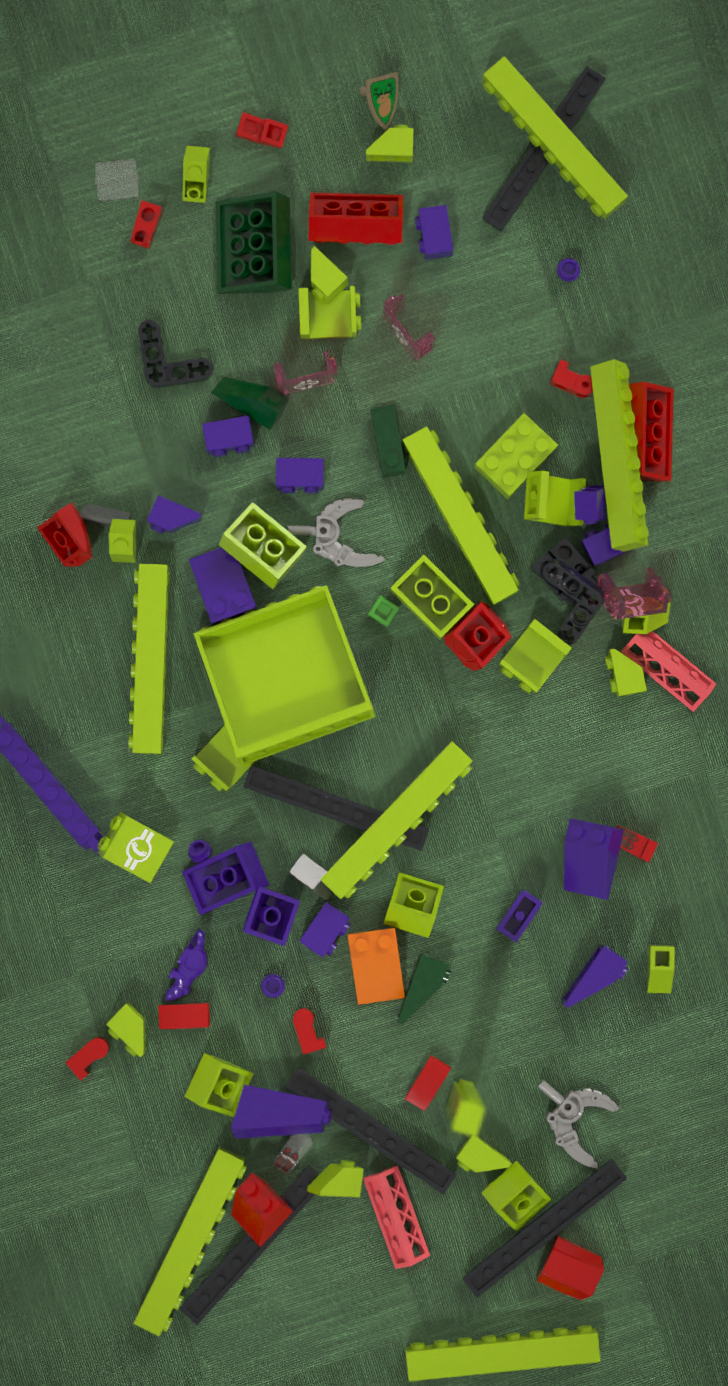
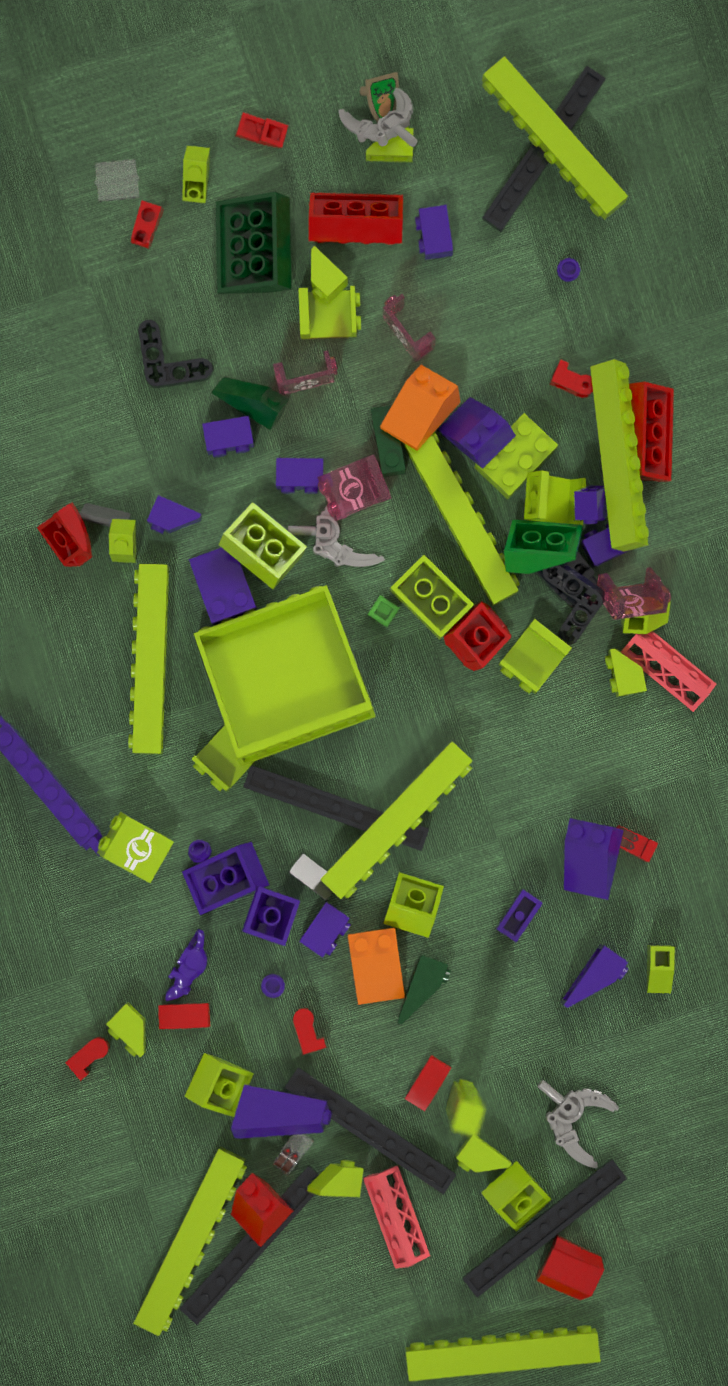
none -> clear pink panel [317,454,391,521]
none -> light grey bar [338,88,417,147]
none -> orange slope [380,365,461,451]
none -> dark purple slope [437,397,516,469]
none -> green slope [504,520,583,574]

